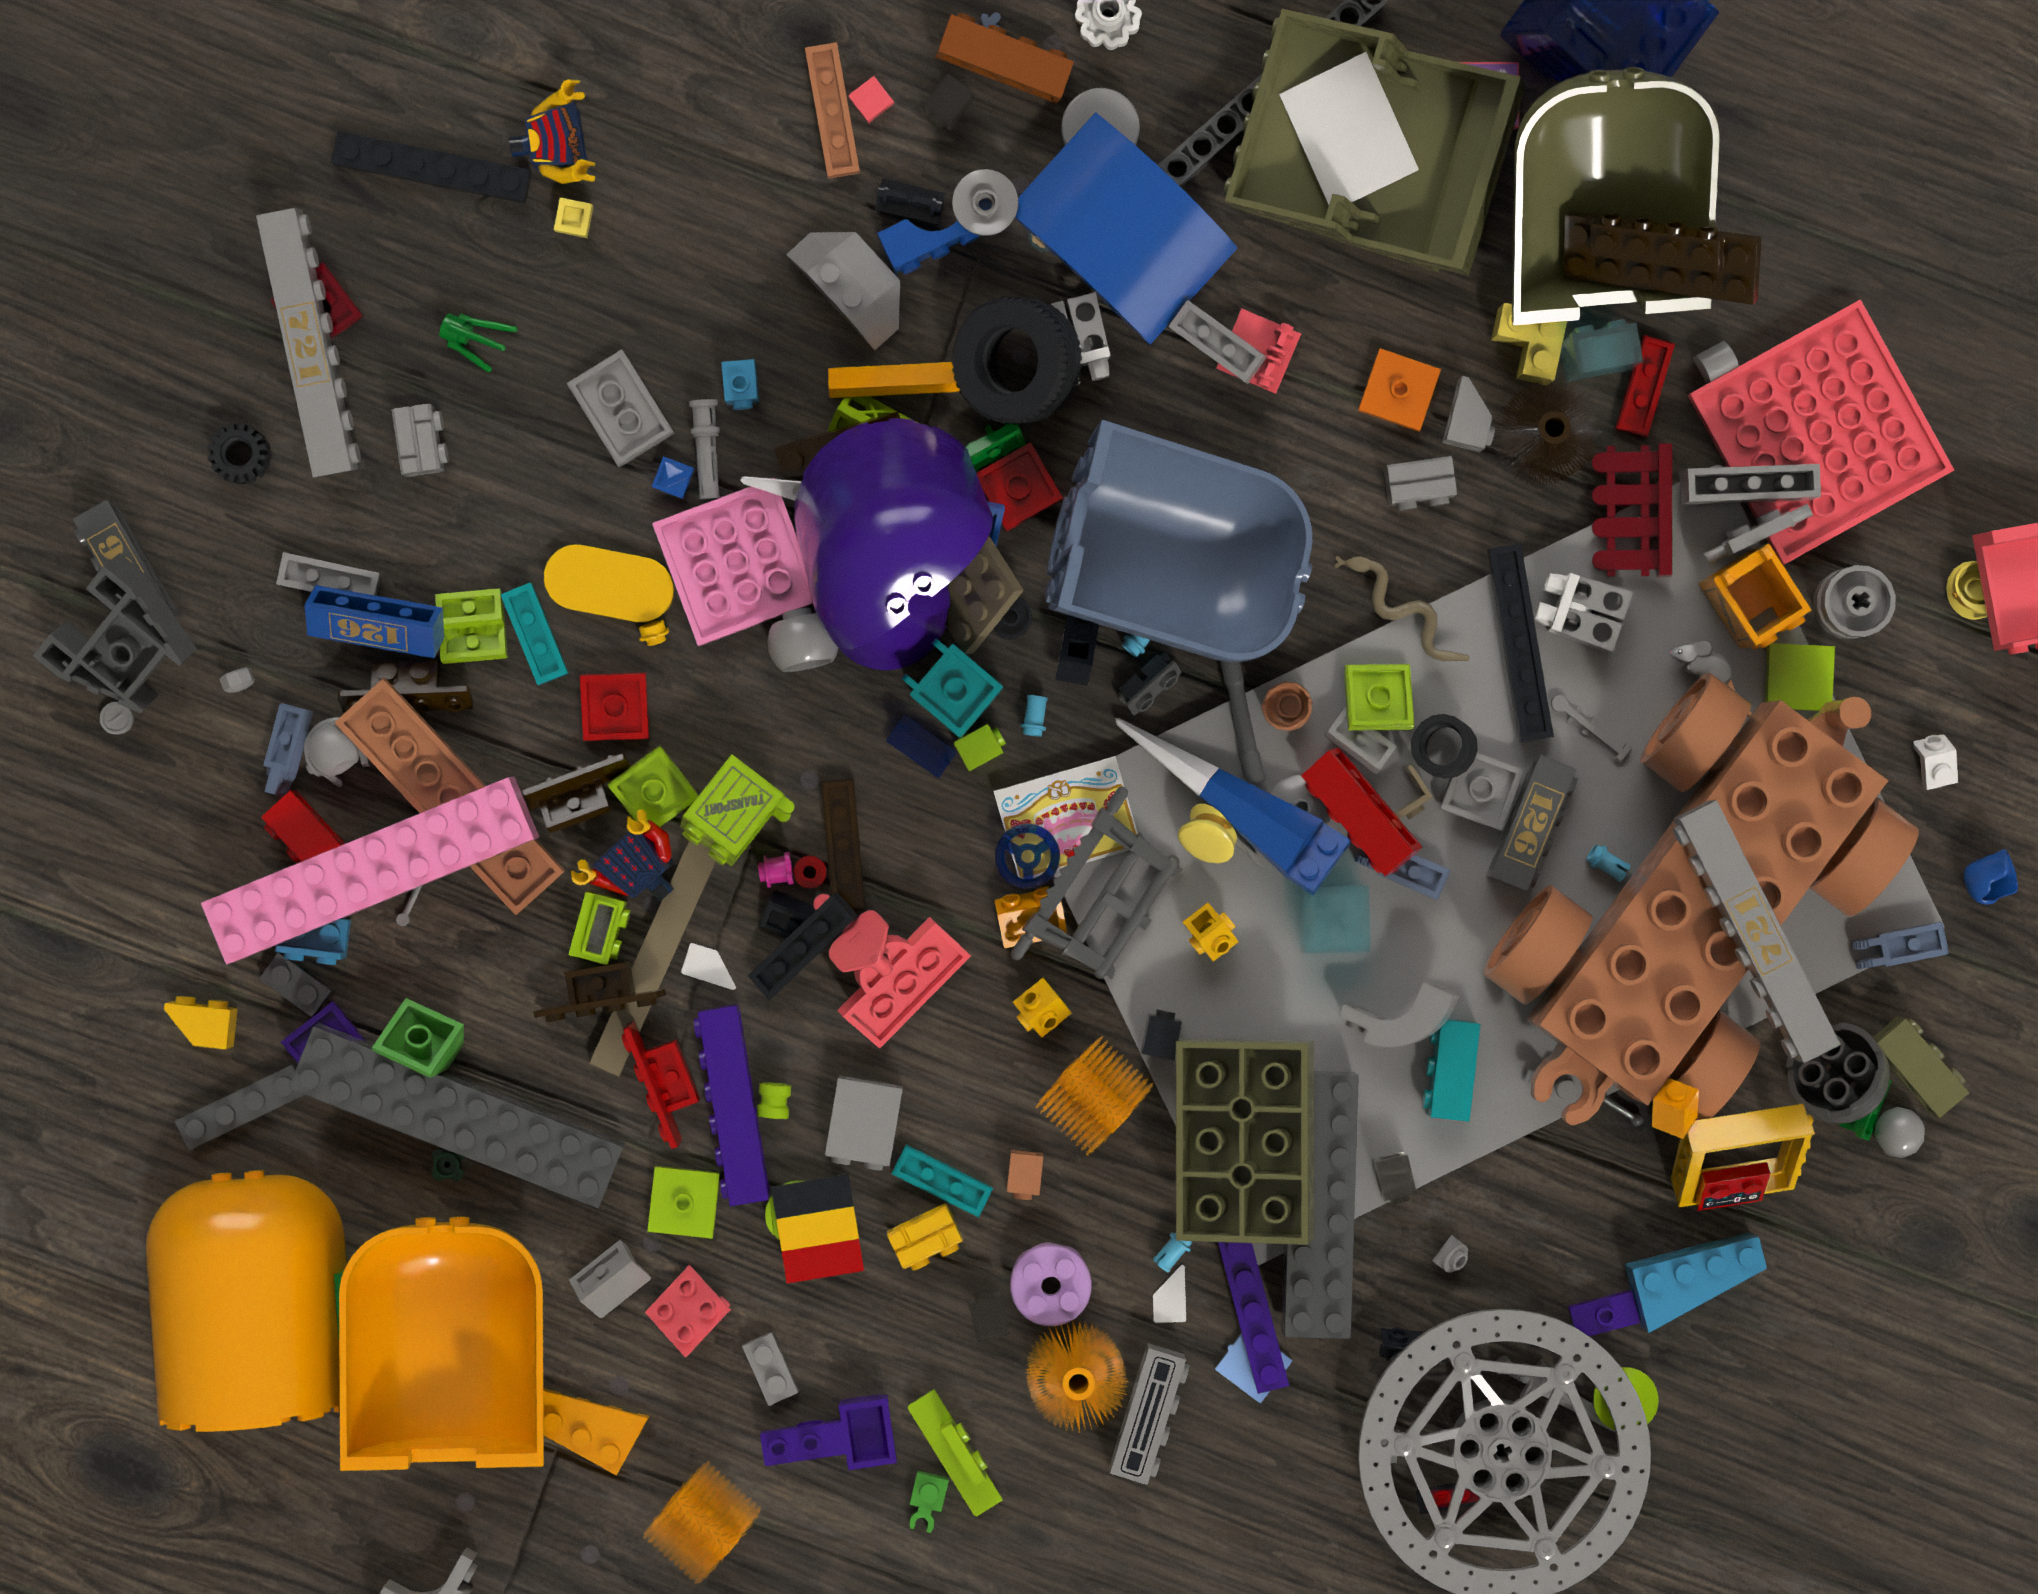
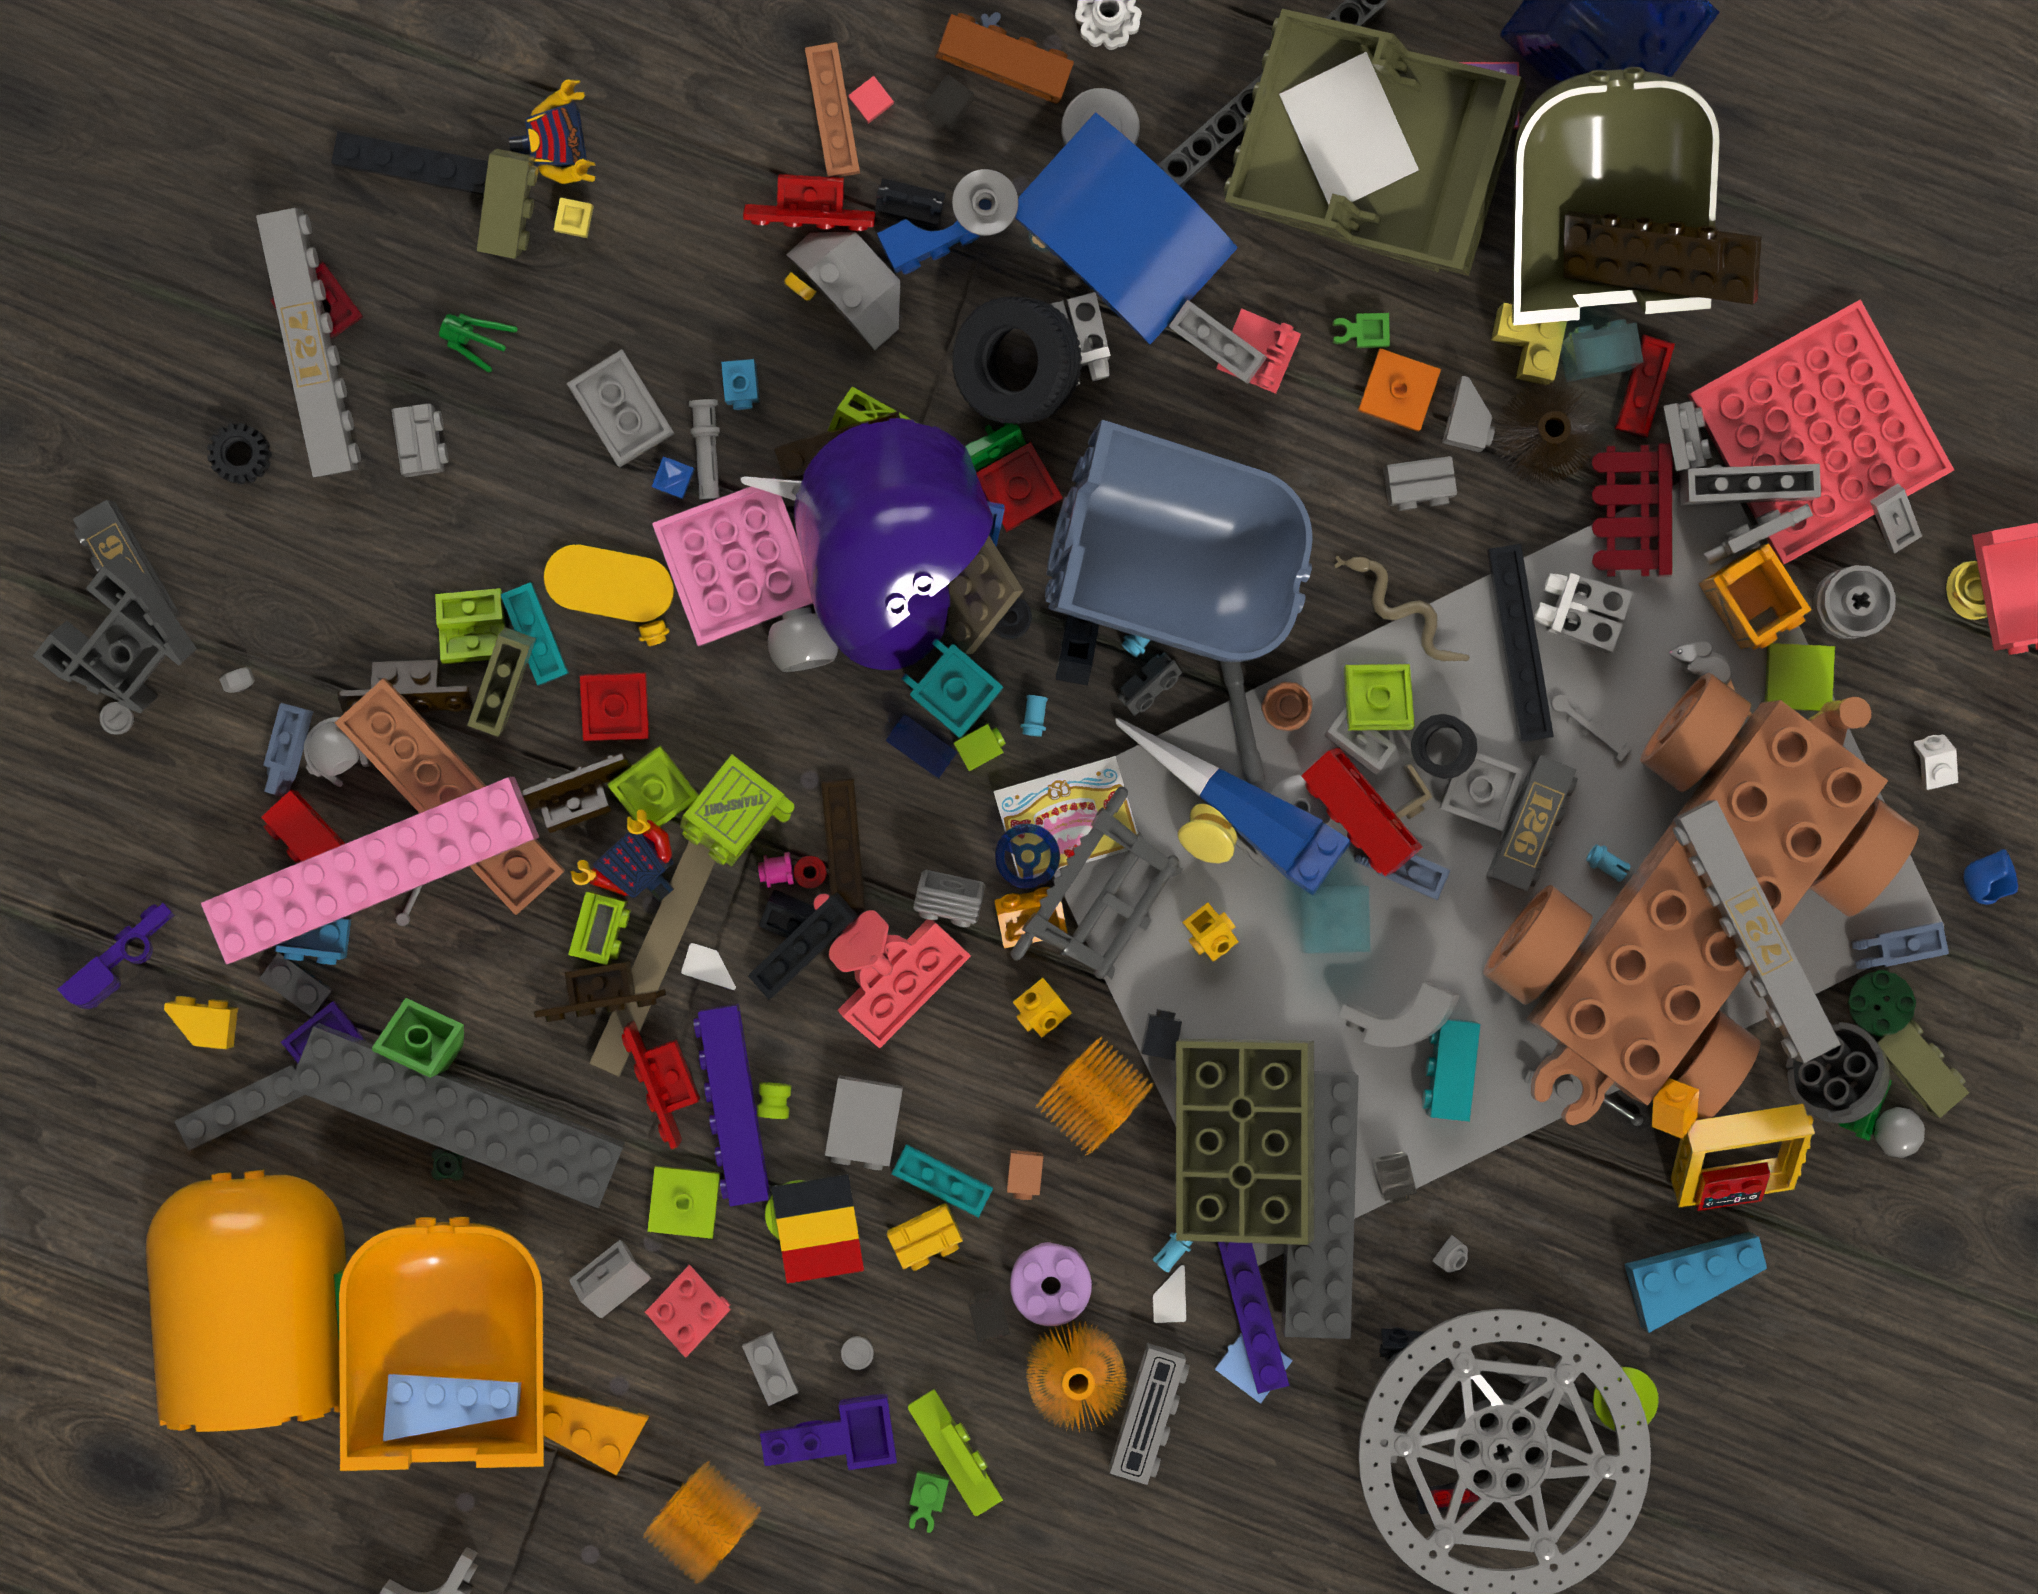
light grey plate [276,552,382,596] -> none
blue brick [305,585,444,658] -> none
light orange tile [828,362,960,398] -> none
dark purple plate [1568,1290,1640,1336] -> none
light grey brick [1693,341,1739,384] -> none
none -> dark purple plate [57,903,175,1009]
none -> light blue wing [383,1374,521,1441]
none -> olive brick [467,627,536,737]
none -> olive brick [477,149,538,259]
none -> red bracket [743,174,875,231]
none -> yellow tile [784,272,816,301]
none -> light grey piece [841,1336,874,1370]
none -> light grey brick [913,870,986,927]
none -> bright green plate [1332,313,1390,348]
none -> light grey plate [1664,401,1712,472]
none -> dark green plate [1848,970,1916,1036]
none -> light grey plate [1870,484,1922,554]

